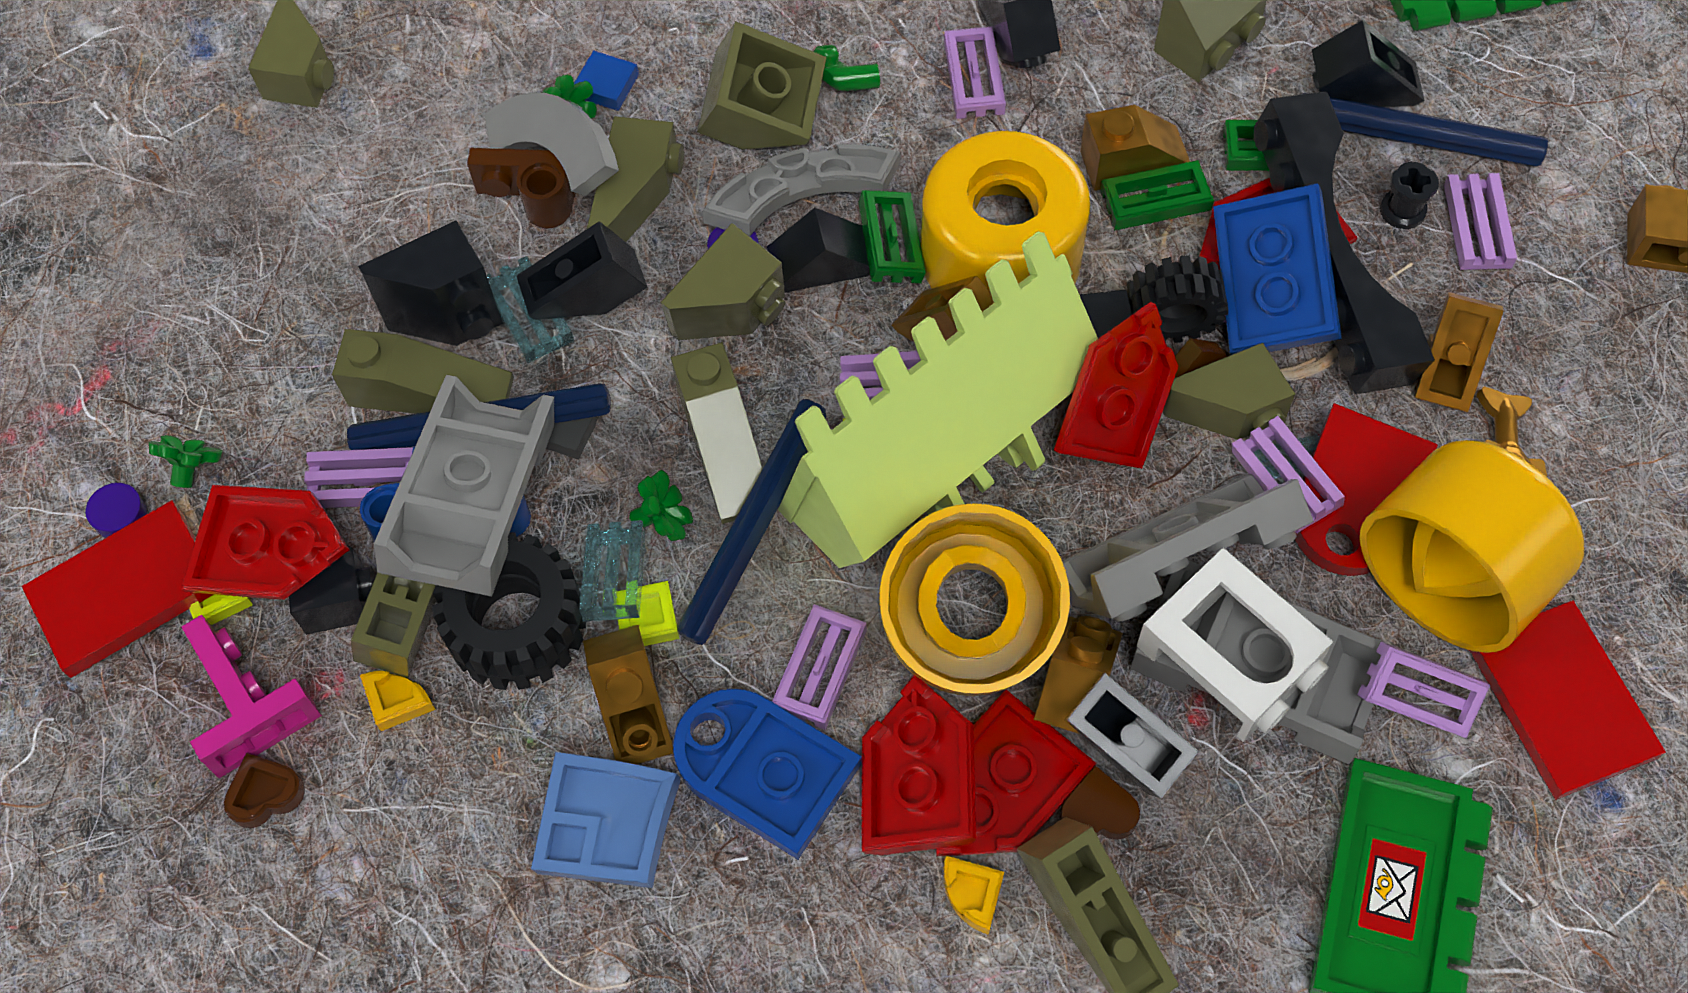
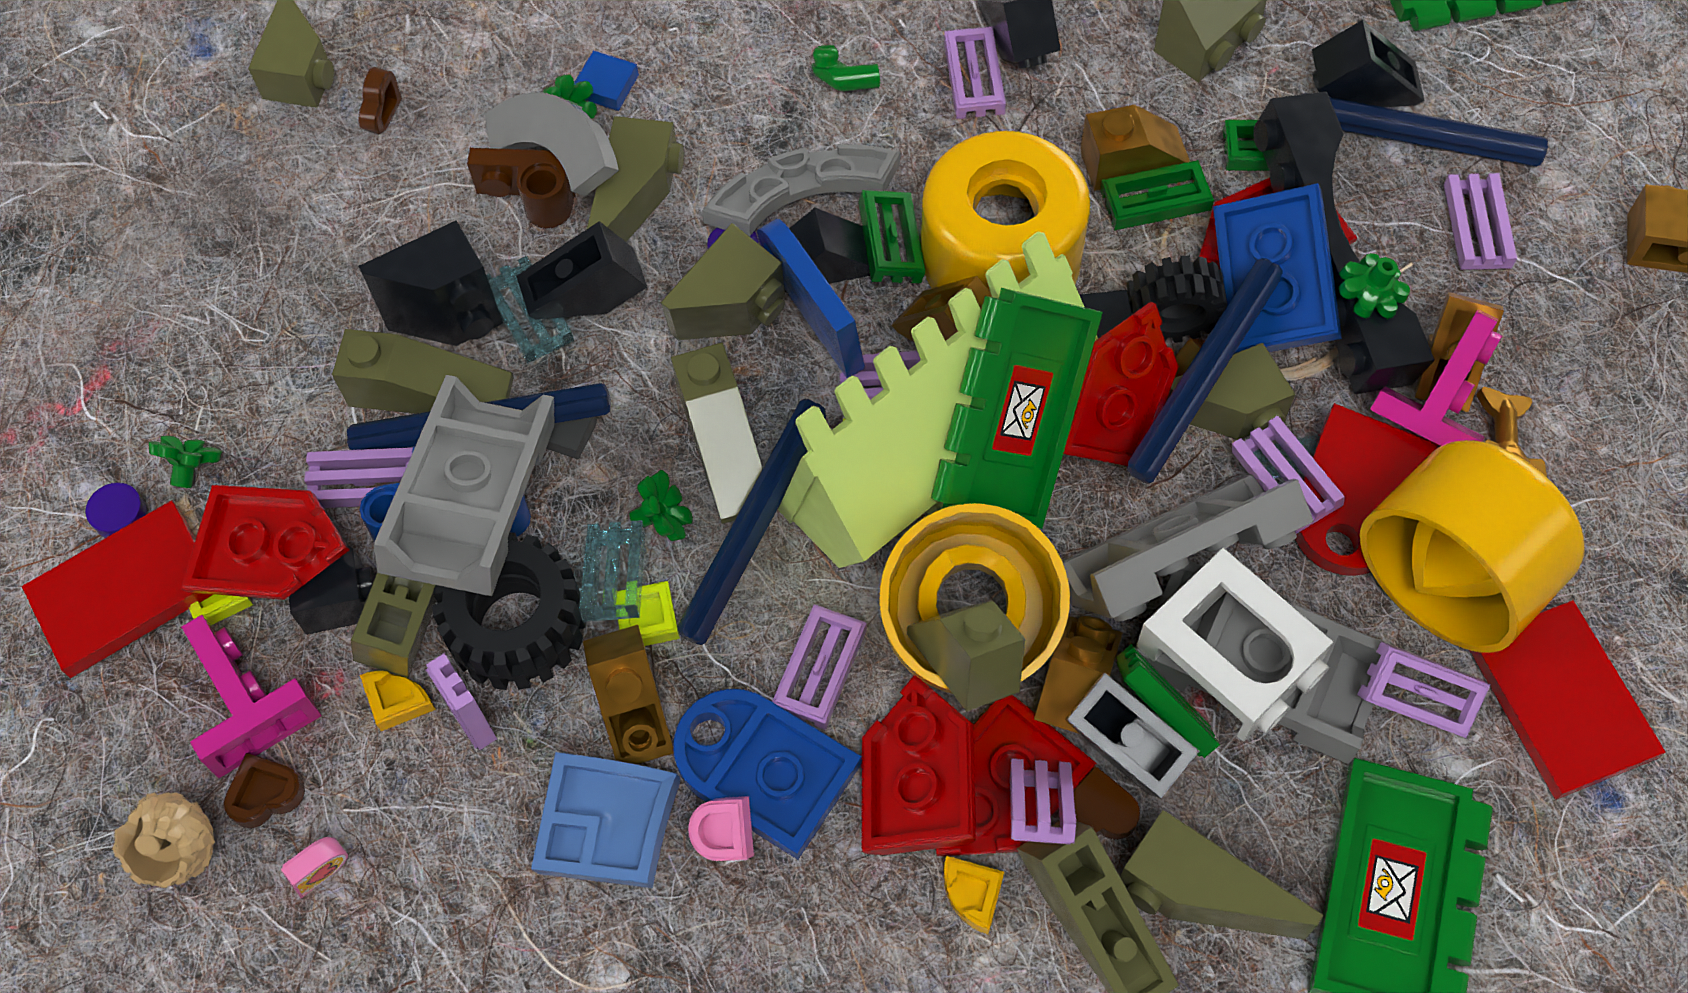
olive slope [697,21,826,150] -> none
black bush [1380,162,1439,230] -> none
none -> tan piece [112,792,215,888]
none -> bright pink tile [281,837,348,899]
none -> reddish brown tile [359,67,402,134]
none -> lavender tile [426,654,497,750]
none -> bright pink tile [688,796,754,861]
none -> blue tile [757,218,865,379]
none -> olive slope [907,601,1025,712]
none -> green hinge [931,288,1103,529]
none -> lavender tile [1010,759,1076,844]
none -> green tile [1116,644,1220,758]
none -> olive slope [1120,810,1324,940]
none -> dark blue axle [1127,258,1283,484]
none -> green plant [1339,253,1410,318]
none -> dark pink bracket [1370,310,1503,446]

